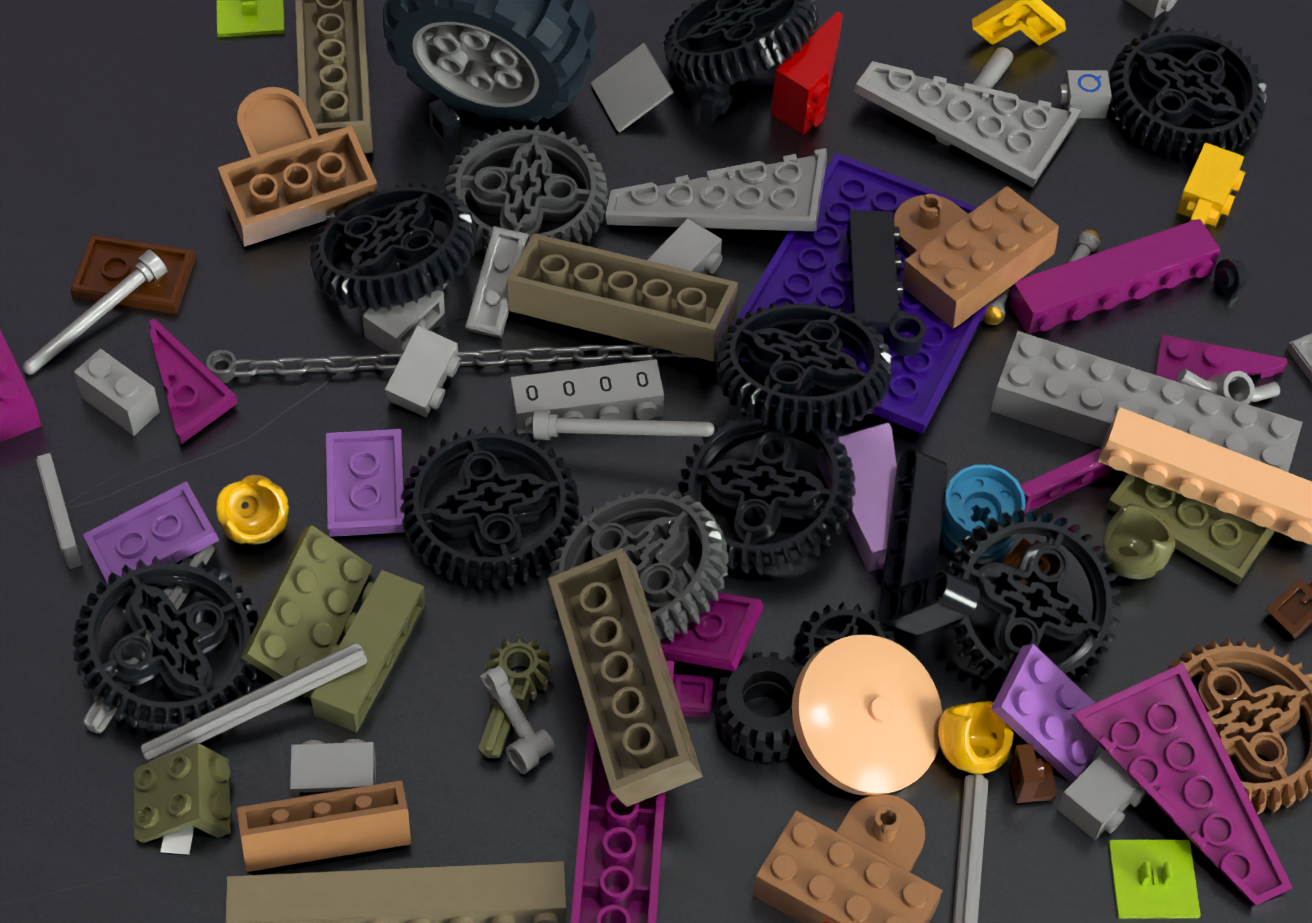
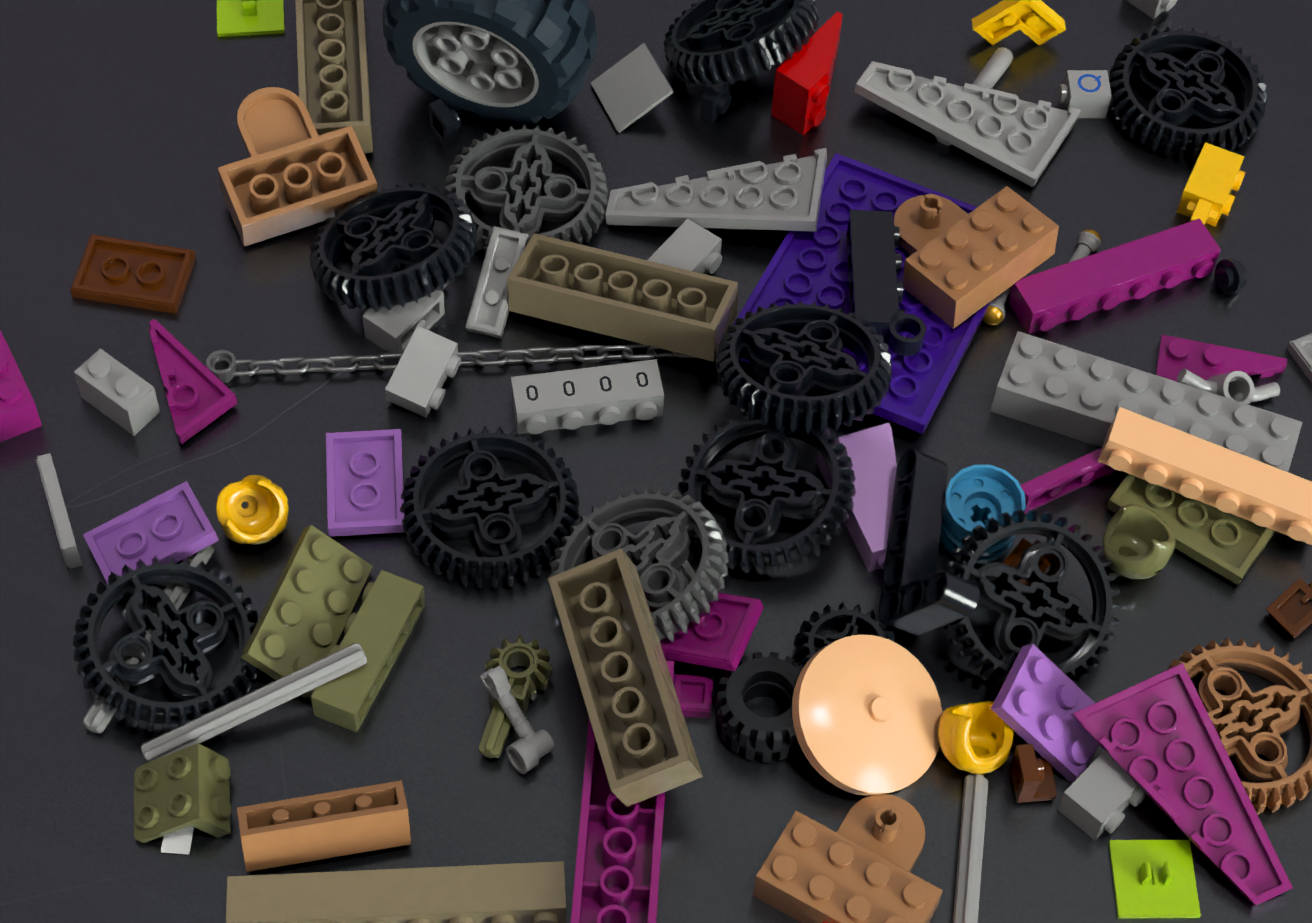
light grey piece [23,250,168,375] -> none
light grey brick [290,739,376,798] -> none
light grey piece [533,410,715,440] -> none

